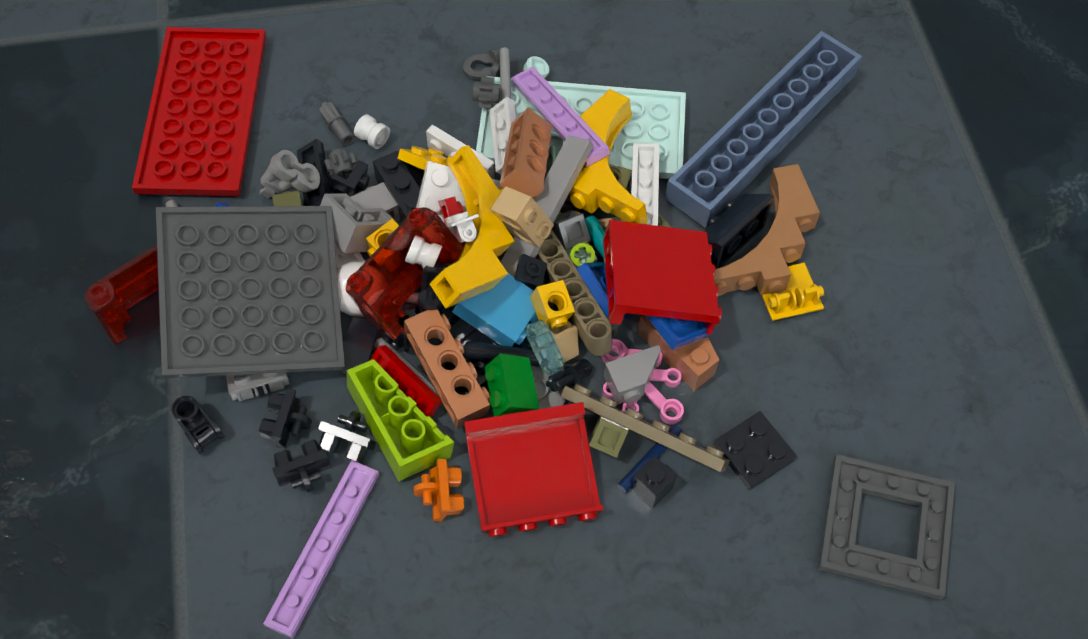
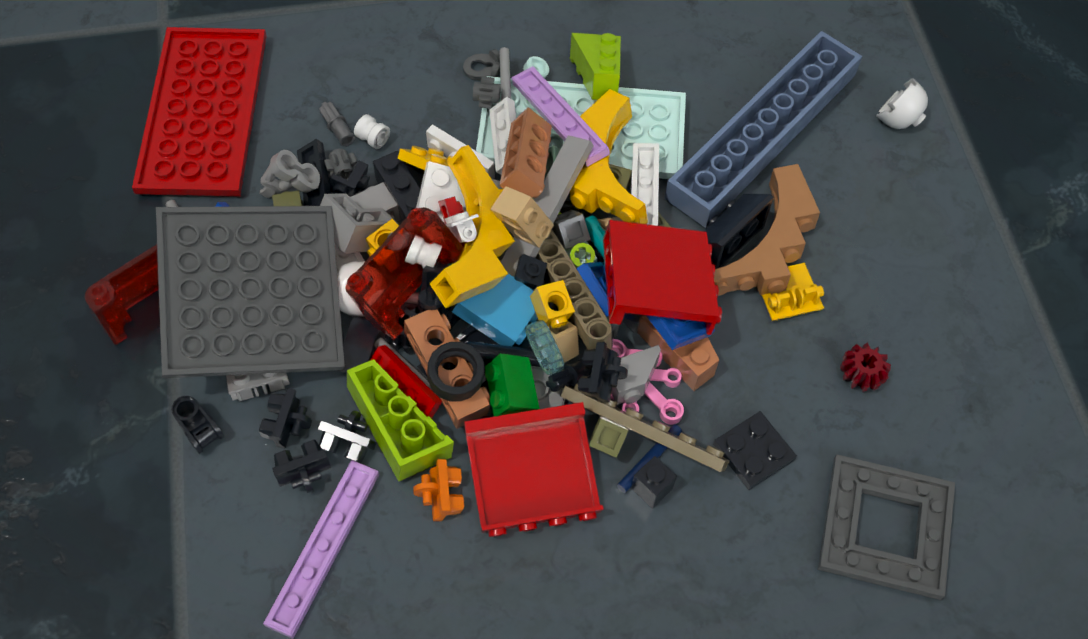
none -> black tyre [427,342,484,402]
none -> lime wedge [570,33,621,100]
none -> black hips [578,342,628,403]
none -> dark red gear [840,342,891,392]
none -> white cylinder [876,78,928,129]

